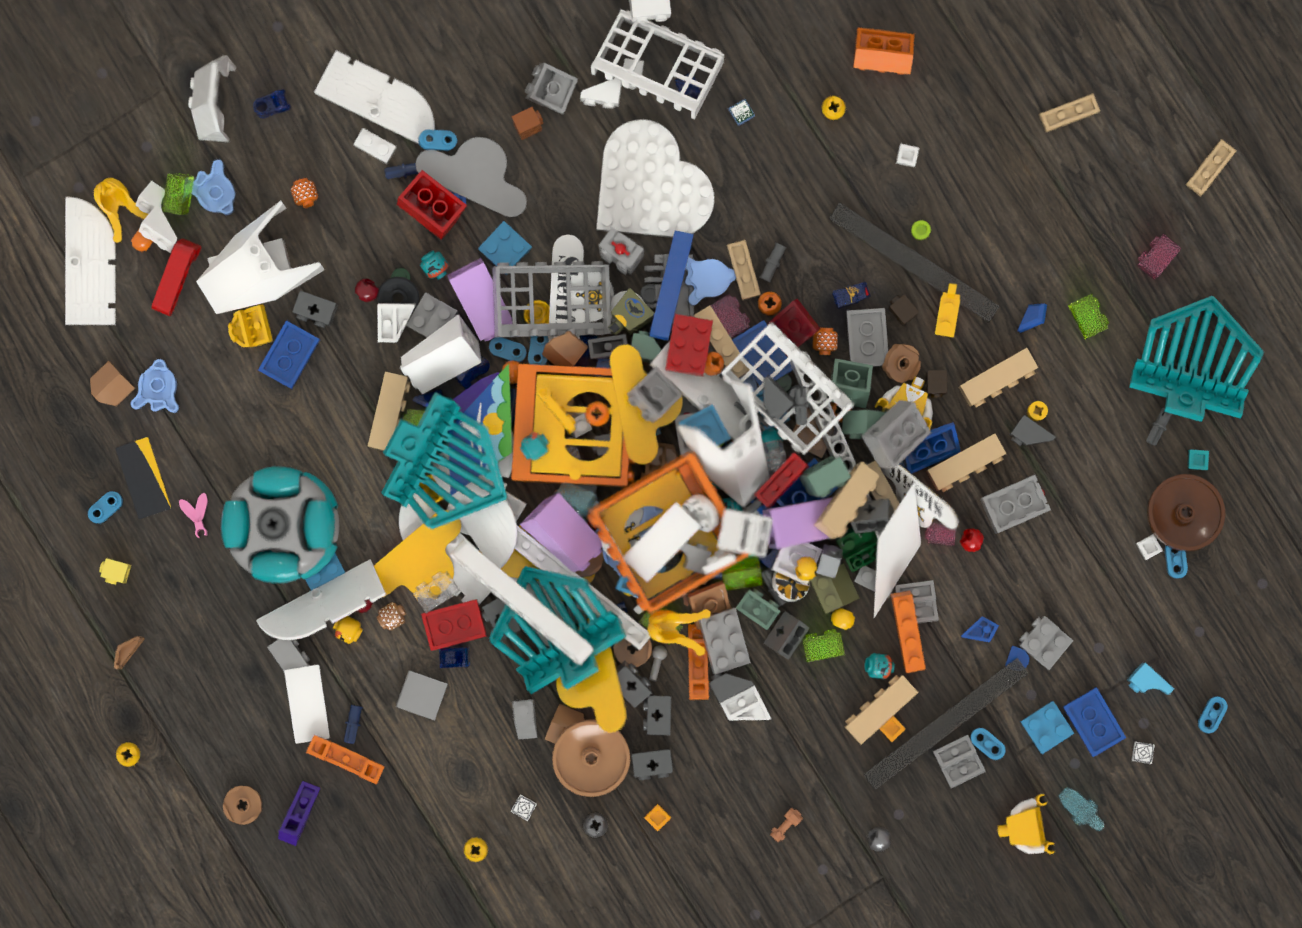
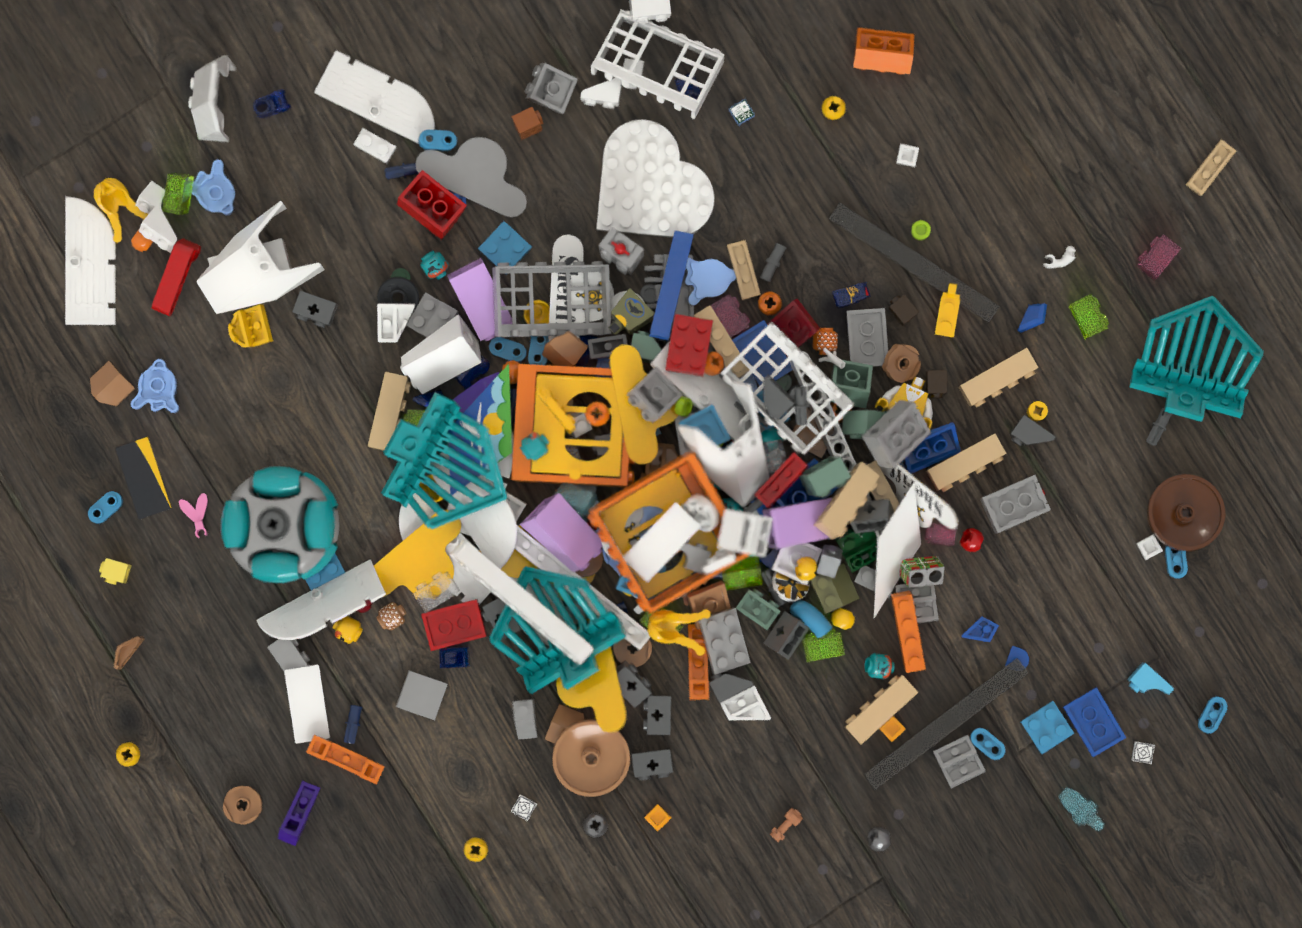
blue plate [258,320,320,389] -> none
orange head [291,178,318,208] -> none
dark red piece [355,278,378,302] -> none
light grey bar [649,645,667,682] -> none
yellow torso [998,794,1055,854] -> none
light grey plate [1018,616,1074,670] -> none
tan tile [1039,94,1100,132] -> none
teal plate [1188,450,1209,470] -> none
none -> lime tile [675,397,693,417]
none -> dark azure cylinder [790,600,833,638]
none -> white bar [819,348,846,369]
none -> piece [900,556,944,588]
none -> white piece [1043,246,1076,268]

